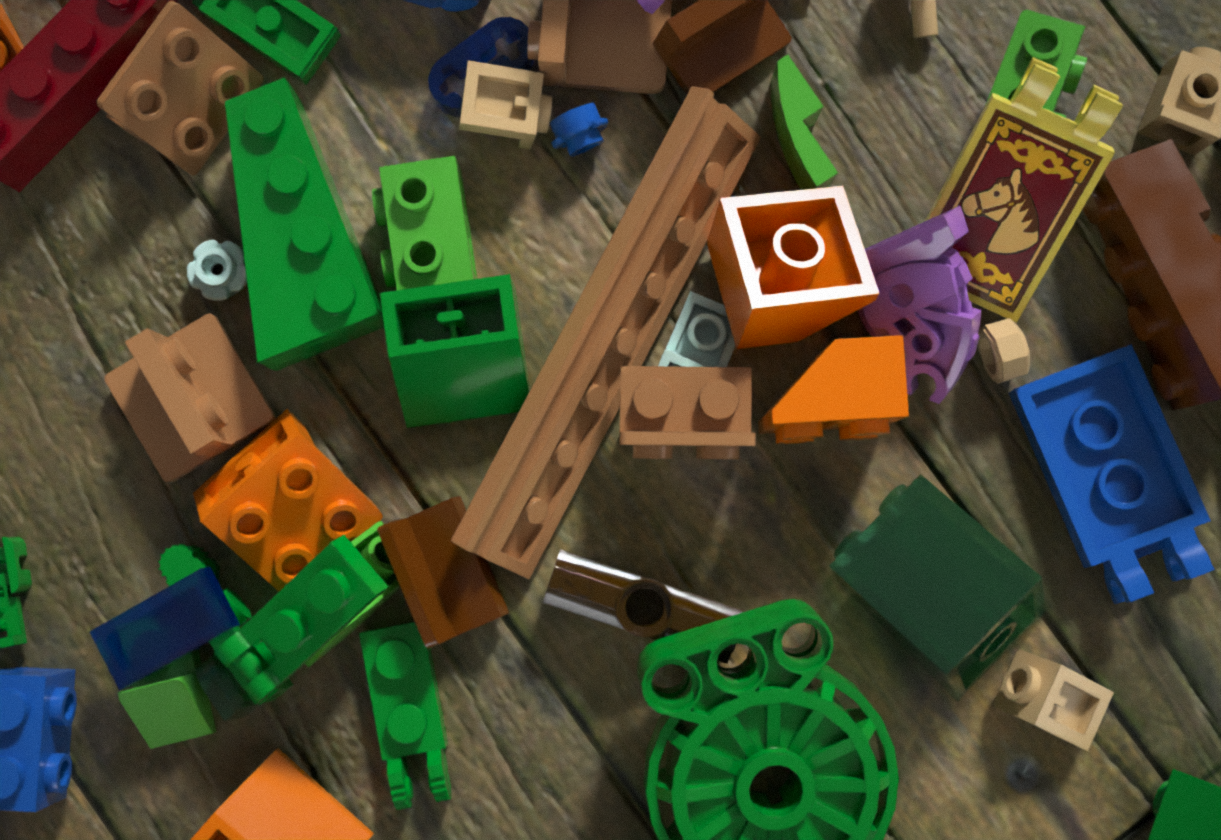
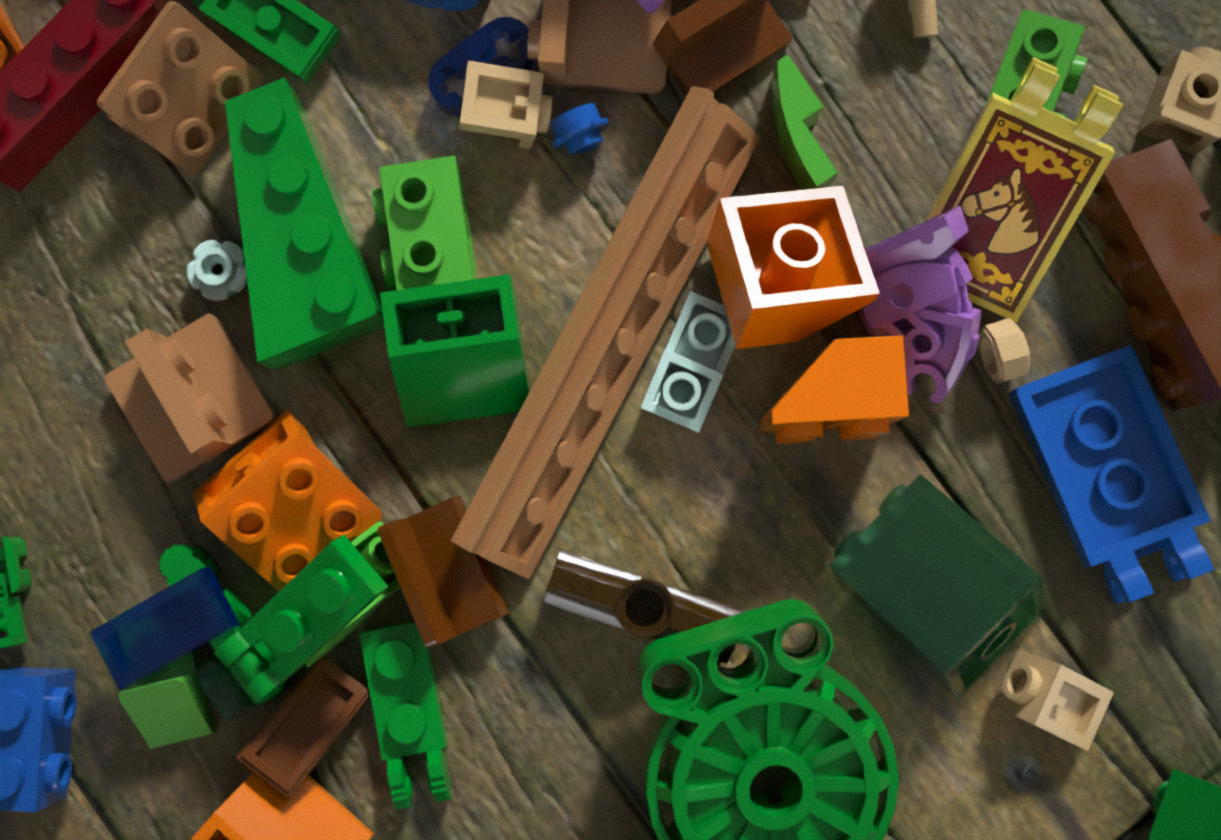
medium nougat bracket [619,366,755,459] -> none
none -> reddish brown tile [236,656,370,801]

